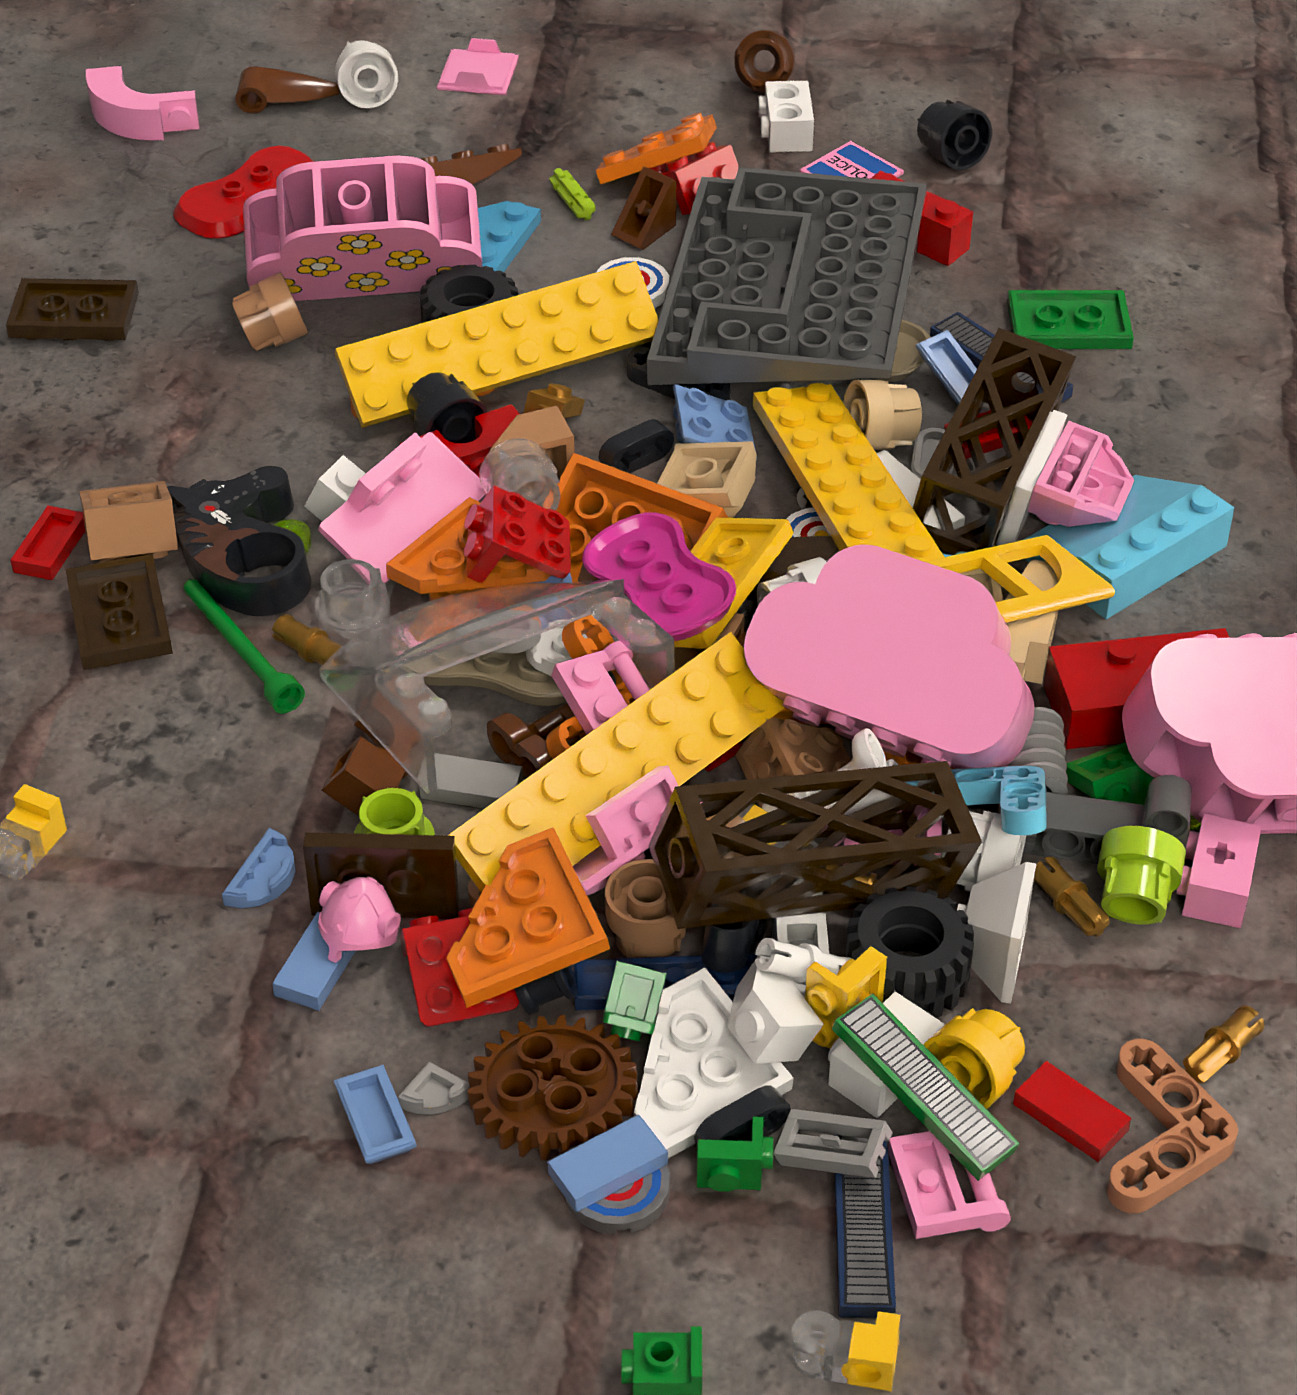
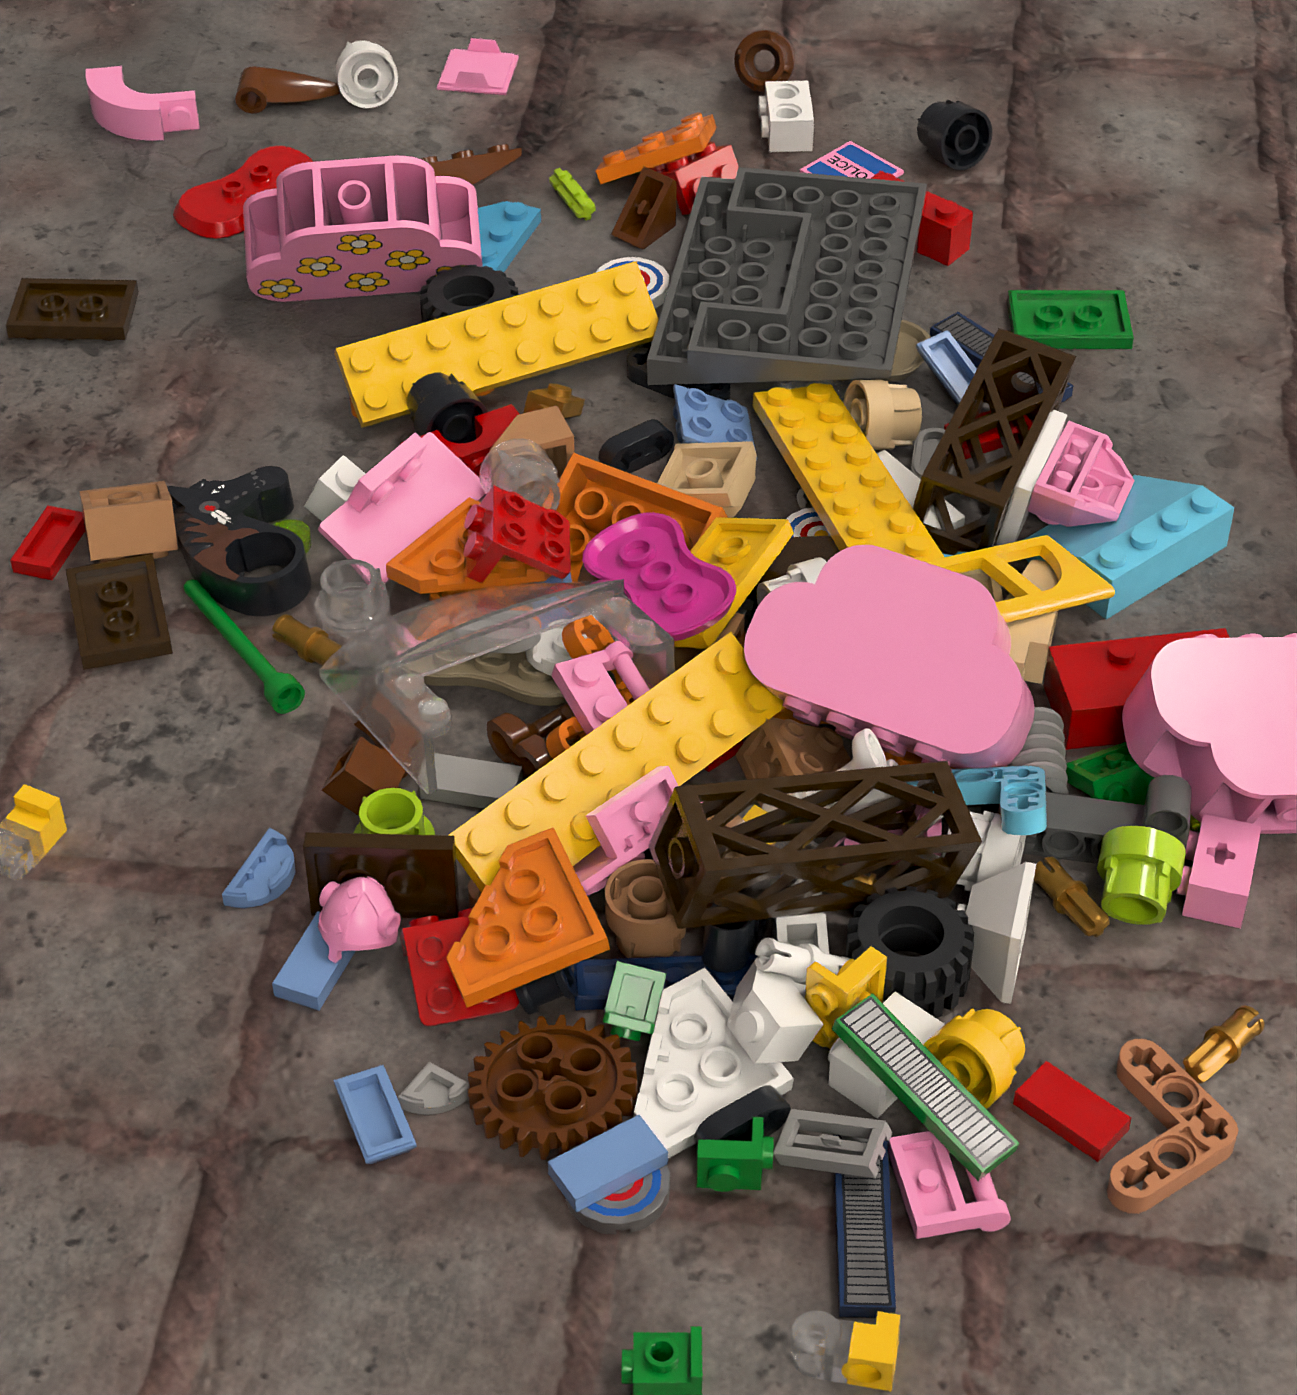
medium nougat piece [232,272,309,351] -> none

